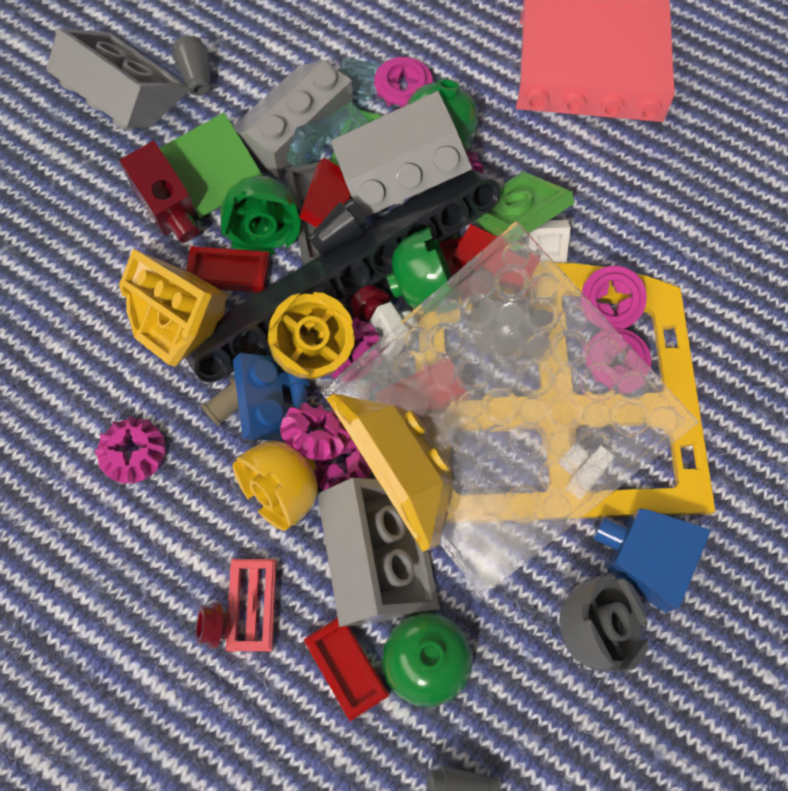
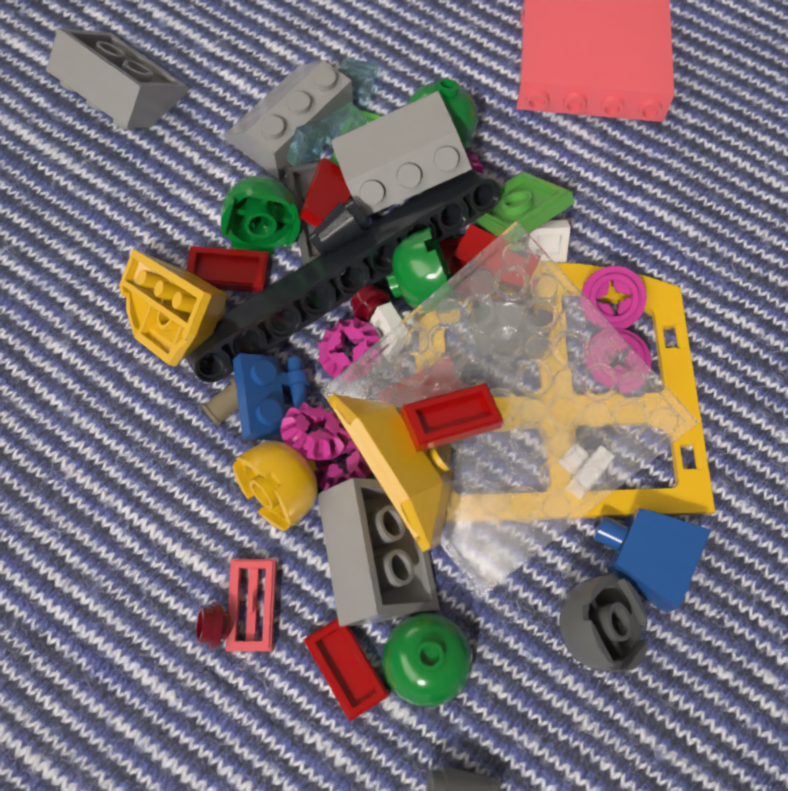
dark pink gear [94,416,165,484] -> none
dark red torso [119,140,200,243] -> none
bright green tile [160,112,263,220] -> none
dark grey cone [172,36,211,96] -> none
yellow cylinder [268,292,355,380] -> none
dark pink gear [374,57,432,107] -> none
none -> red tile [400,383,504,452]

